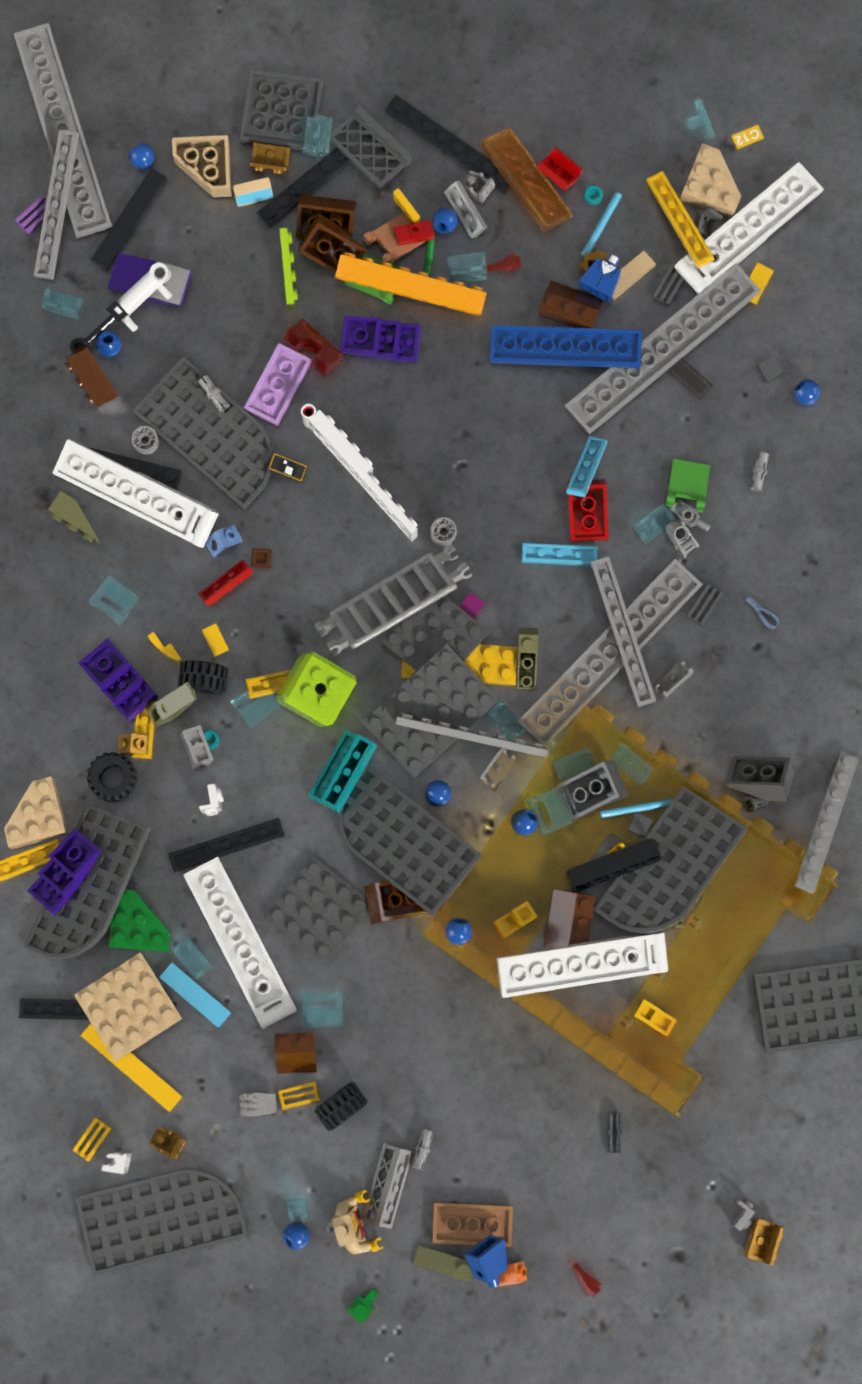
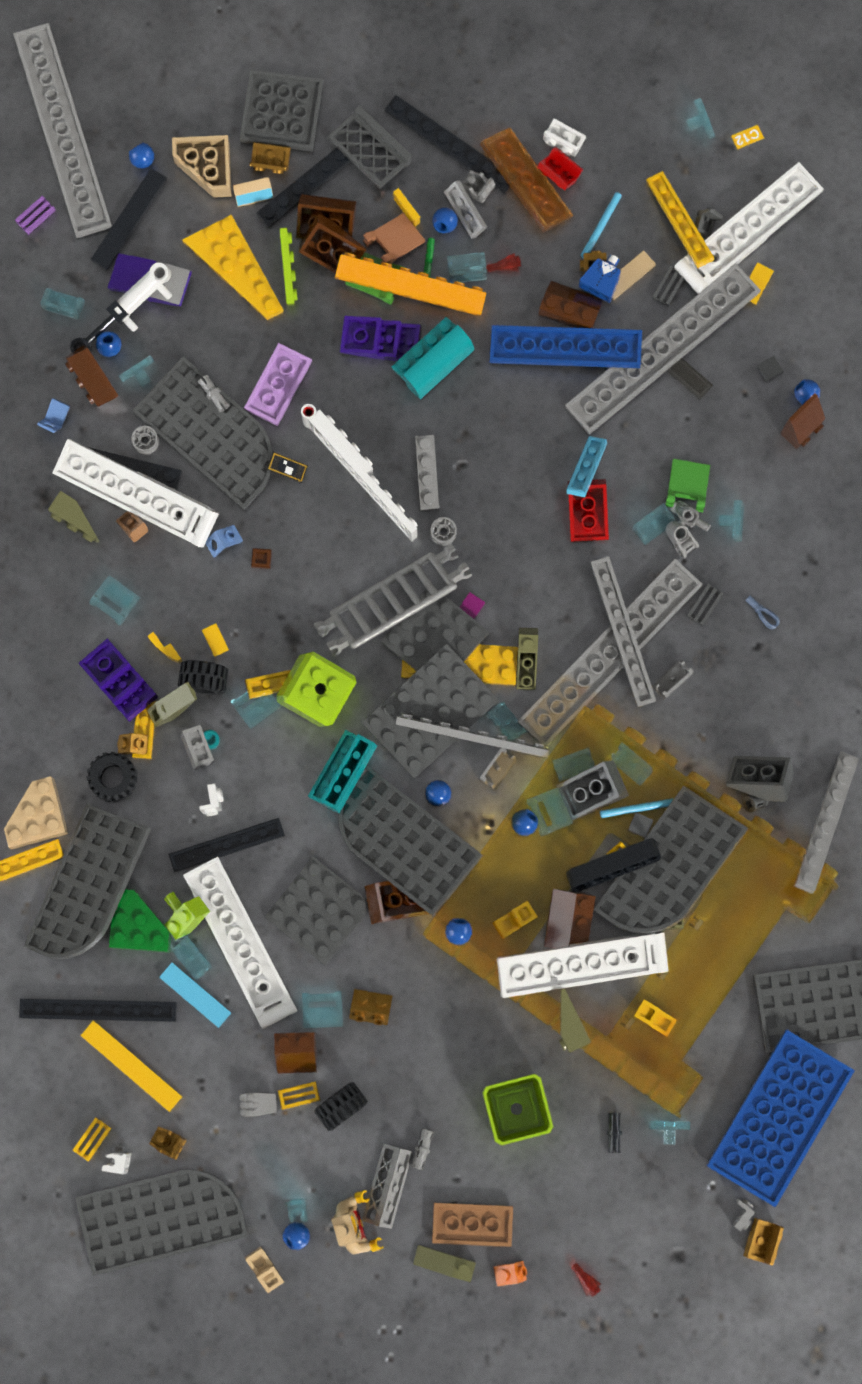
dark purple slope [27,828,101,916] -> none
light grey plate [33,130,79,280] -> none
tan plate [74,952,183,1062] -> none
red plate [198,559,253,607] -> none
clear red arch [283,319,344,377] -> none
clear light blue hinge [302,114,333,158] -> none
green plate [347,1288,379,1324] -> none
red plate [394,220,435,246] -> none
blue torso [465,1235,508,1287] -> none
medium azure tile [521,543,598,566] -> none
teal tile [584,185,603,205] -> none
tan brick [680,143,741,220] -> none
light grey pin [750,452,769,492] -> none
none -> medium blue bracket [37,398,70,433]
none -> medium nougat slope [116,511,148,542]
none -> clear light blue tile [119,355,155,387]
none -> lime brick [164,892,210,940]
none -> yellow wing [182,215,284,320]
none -> tan slope [245,1246,284,1293]
none -> pearl gold bracket [349,989,393,1025]
none -> teal brick [392,317,475,400]
none -> light grey plate [415,435,439,511]
none -> lime plate [482,1074,553,1146]
none -> white bracket [543,119,586,157]
none -> olive slope [559,988,591,1053]
none -> clear light blue tile [649,1121,690,1145]
none -> blue plate [706,1029,855,1207]
none -> clear light blue tile [719,500,744,542]
none -> reddish brown slope [780,393,825,449]

